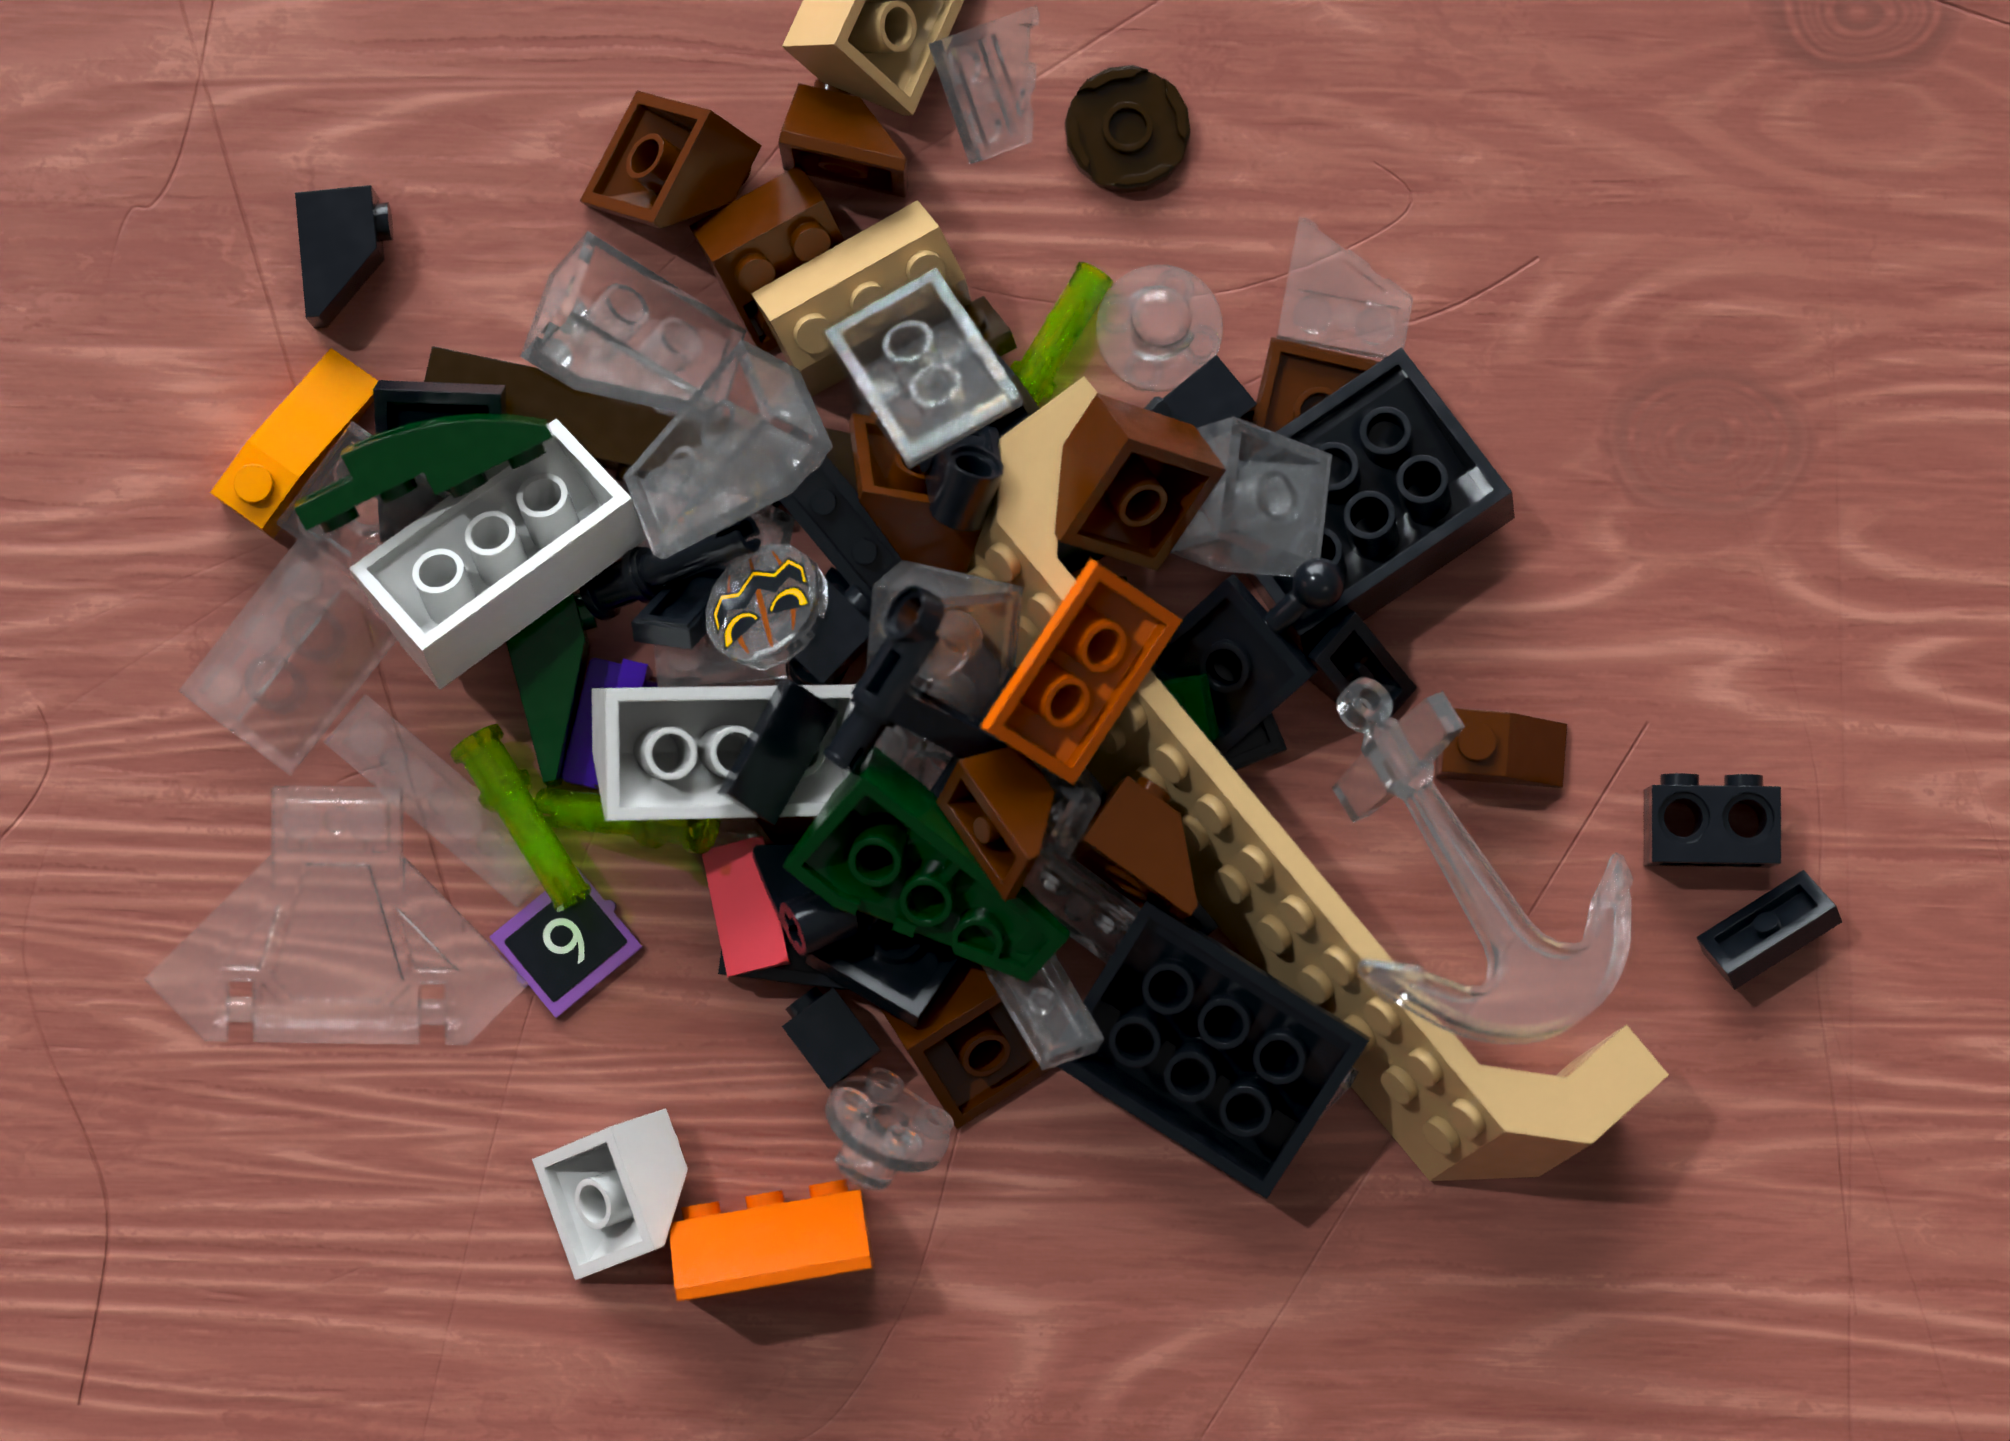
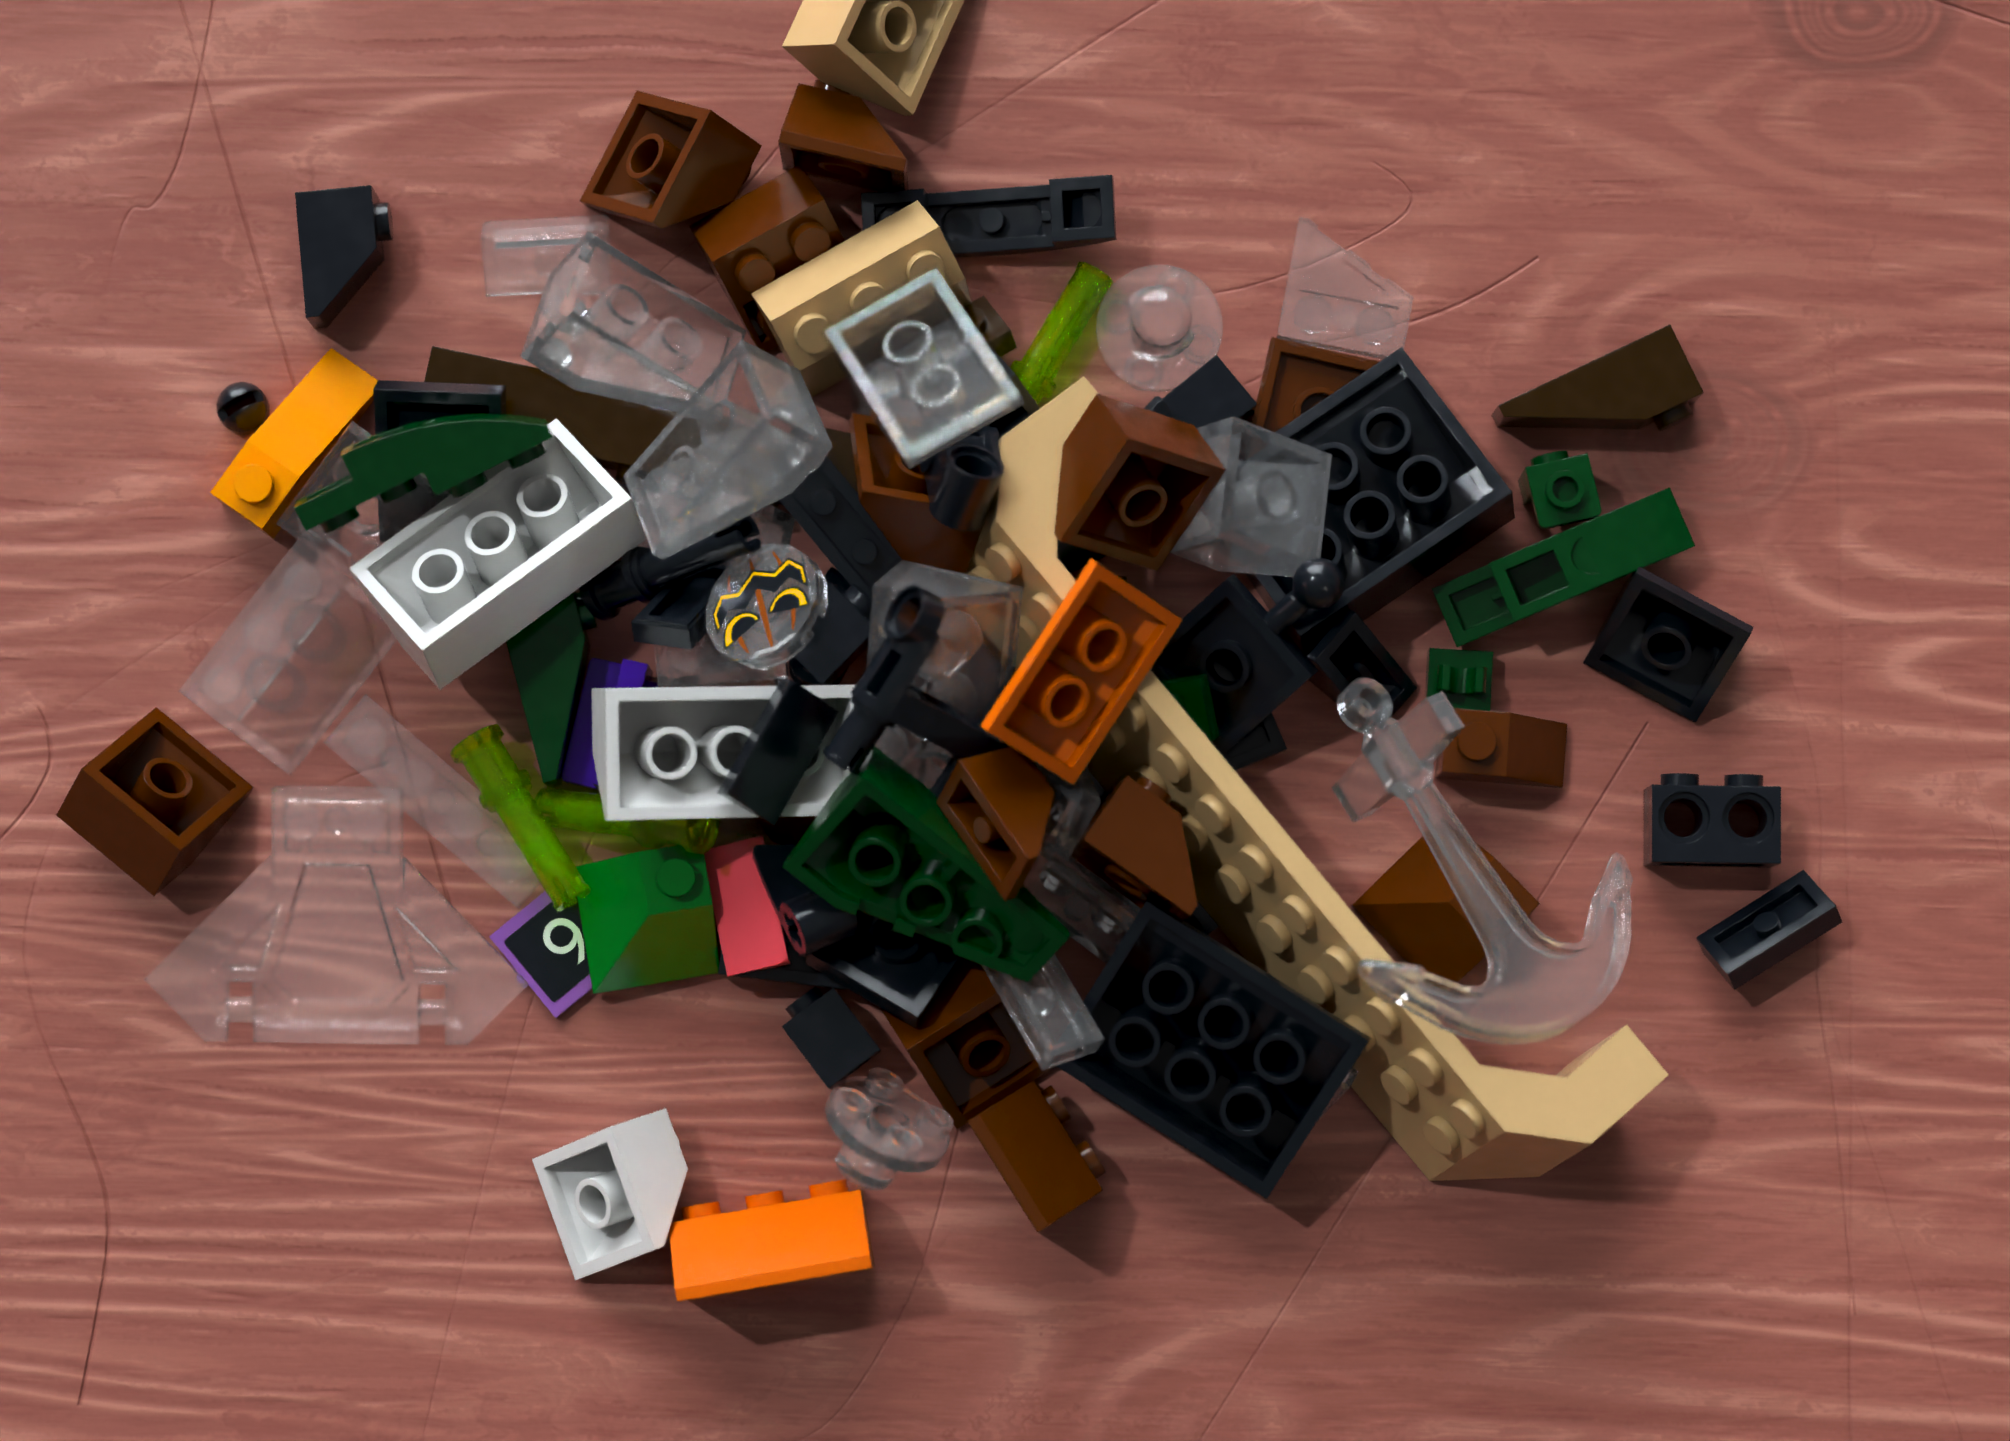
clear wing [928,5,1039,164] -> none
dark brown tile [1065,65,1190,193] -> none
none -> reddish brown slope [56,707,253,896]
none -> black hinge [216,382,270,435]
none -> clear slope [480,215,613,297]
none -> green slope [572,841,719,995]
none -> black slope [861,175,1116,258]
none -> reddish brown slope [968,1080,1106,1232]
none -> reddish brown slope [1351,816,1540,997]
none -> dark green tile [1424,648,1493,715]
none -> dark green slope [1432,487,1695,647]
none -> dark brown slope [1492,325,1704,431]
none -> dark green bracket [1518,450,1602,530]
none -> black slope [1583,566,1754,723]

